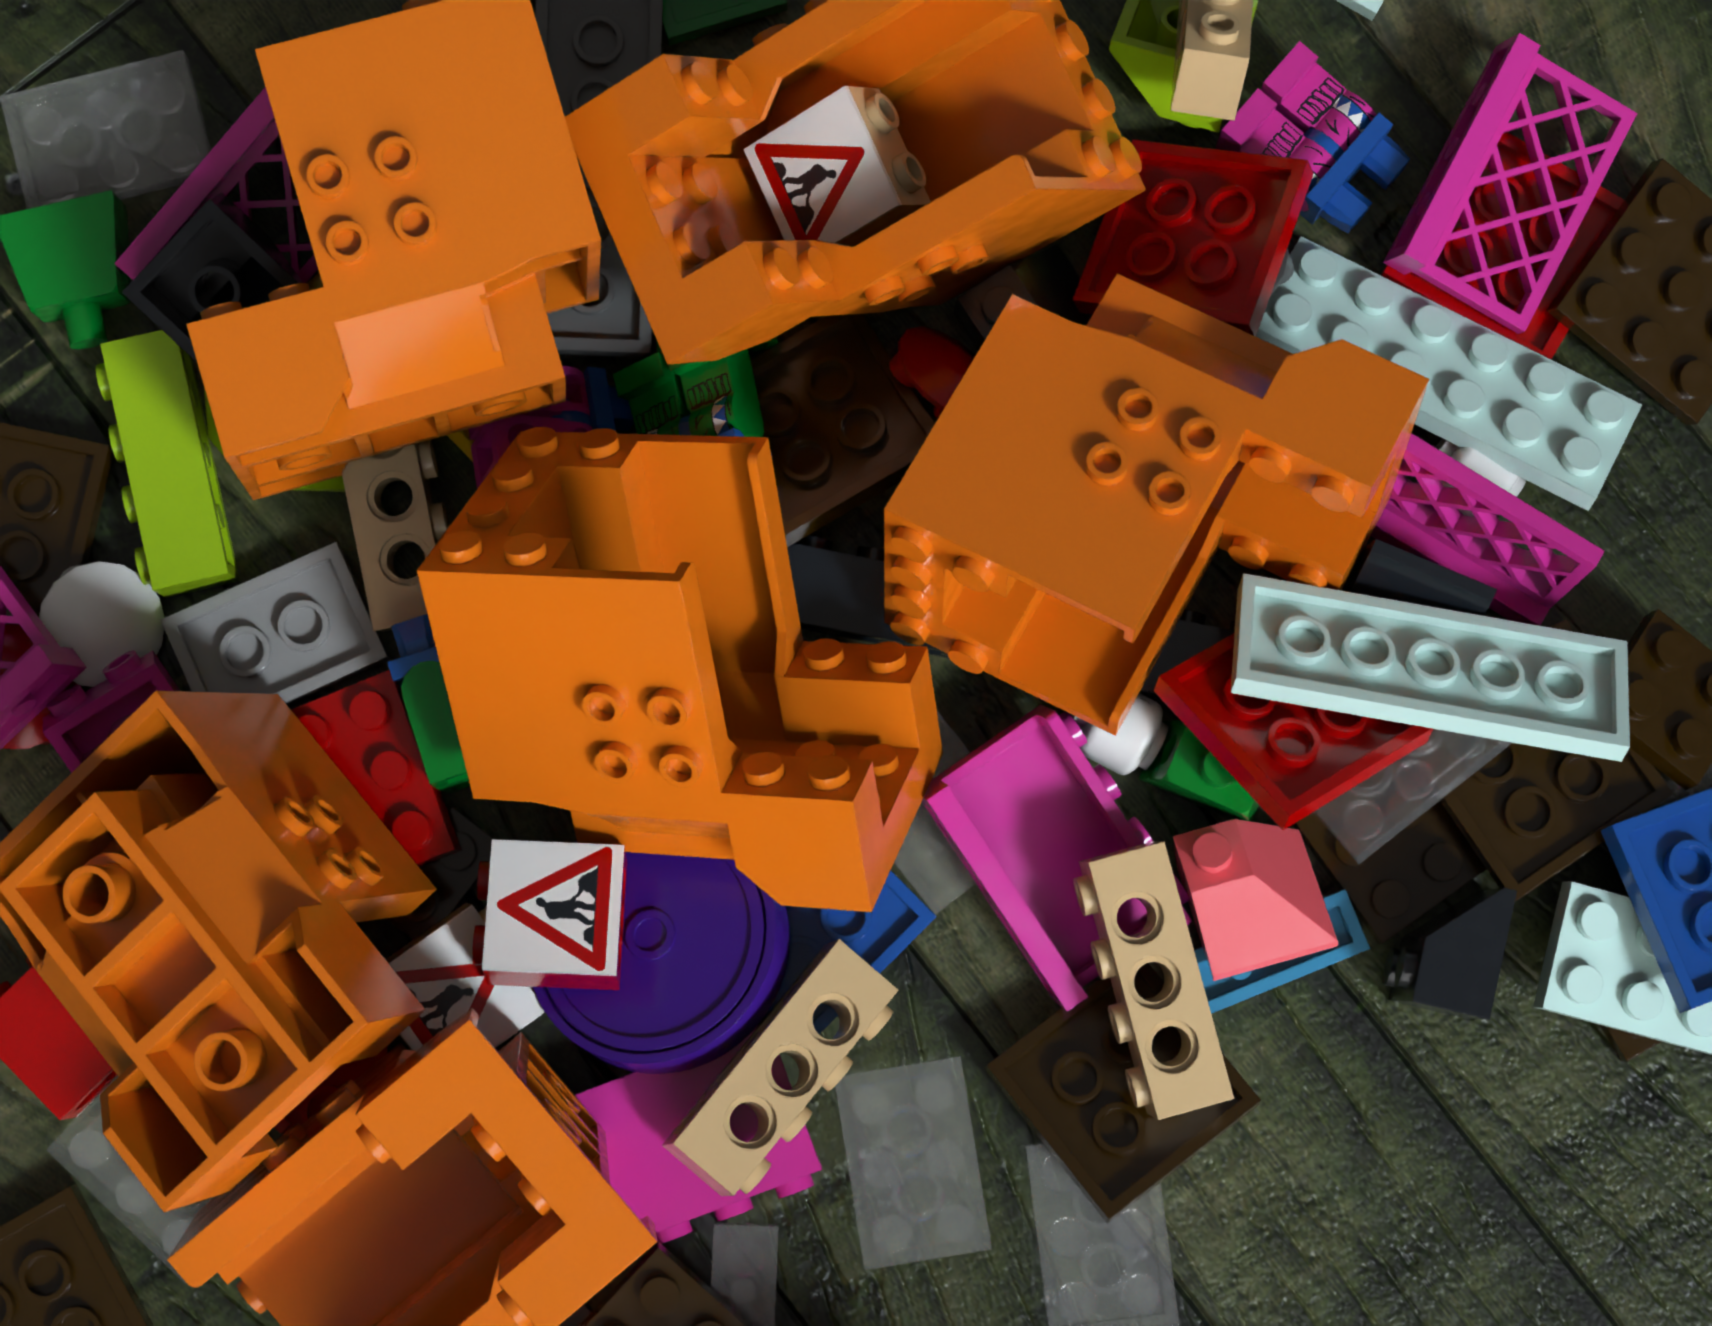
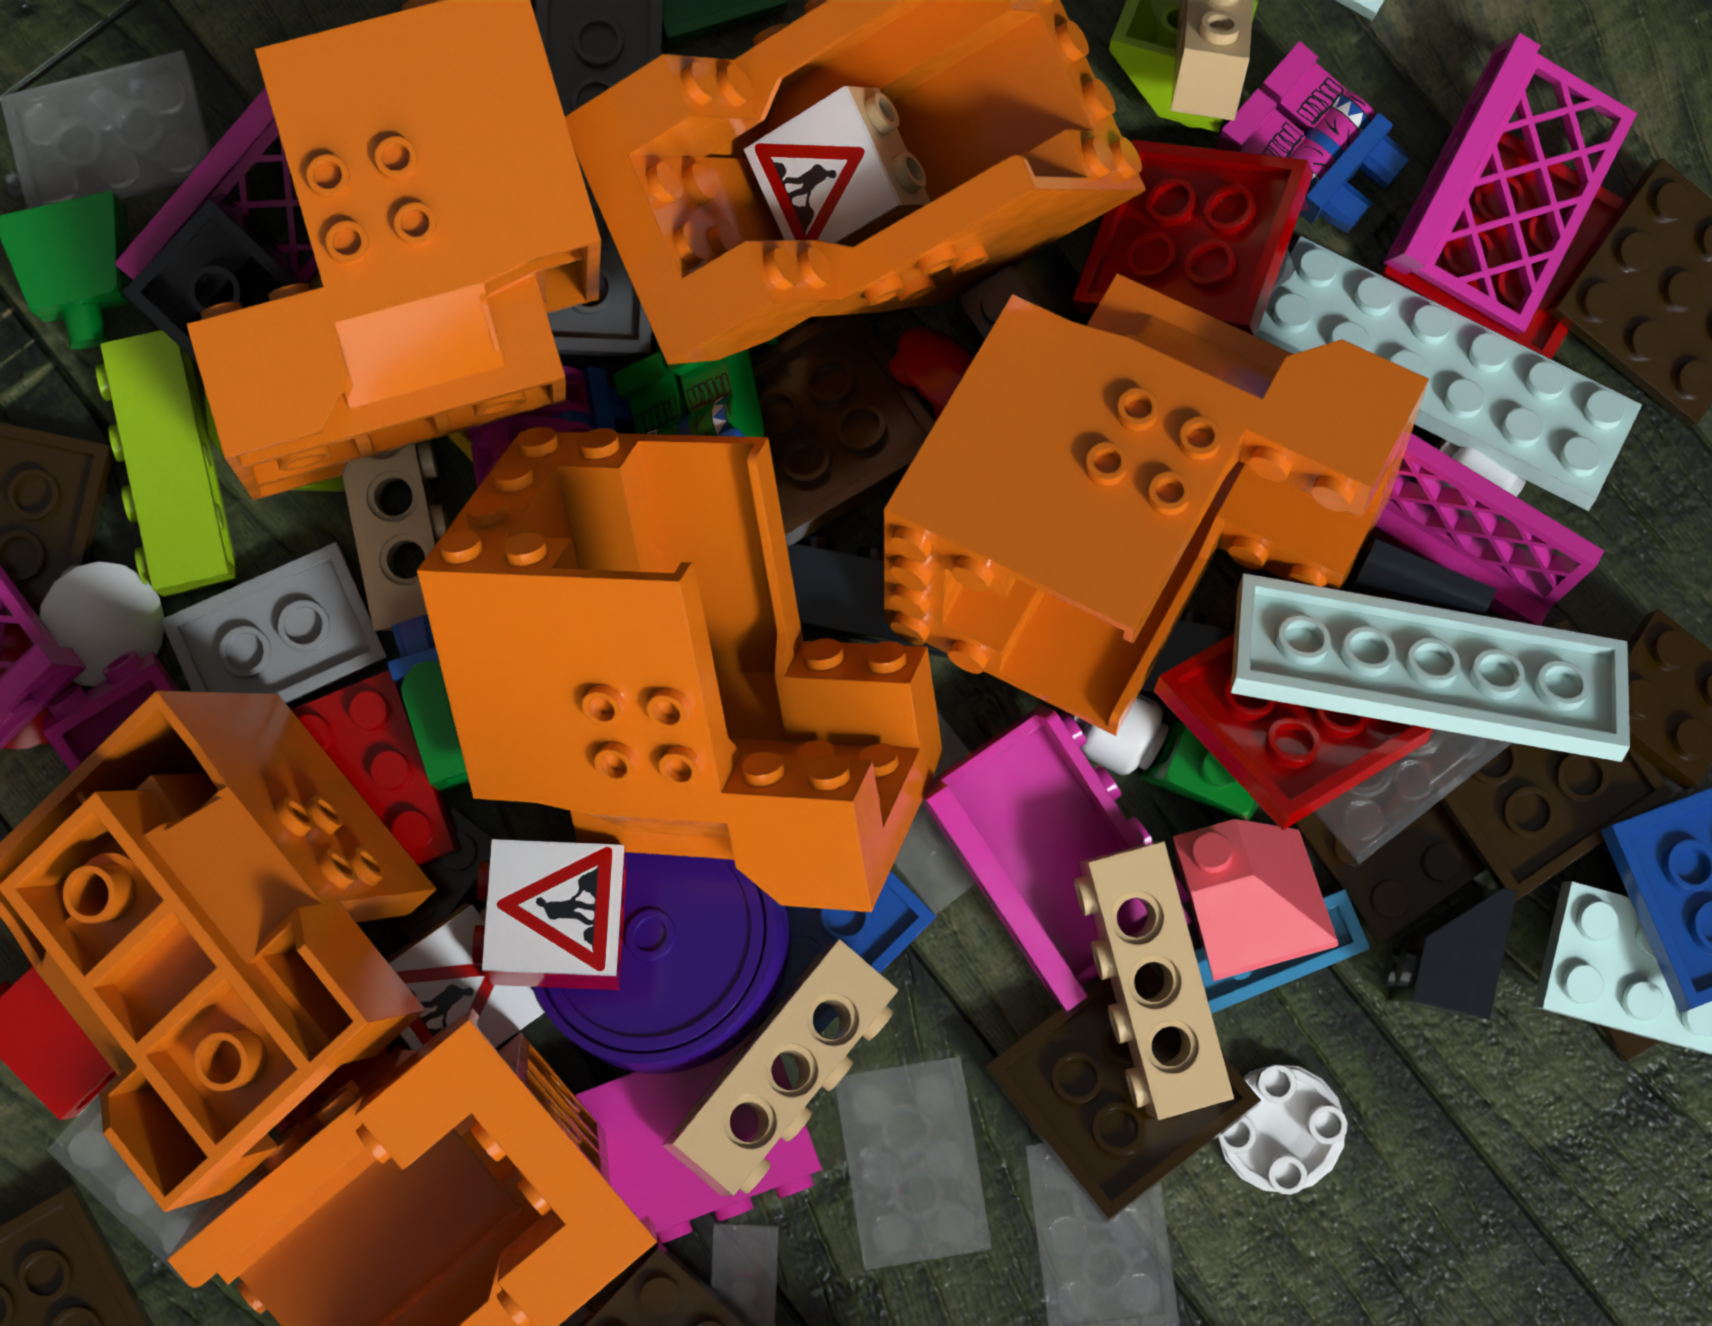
none -> white dish [1218,1064,1347,1195]

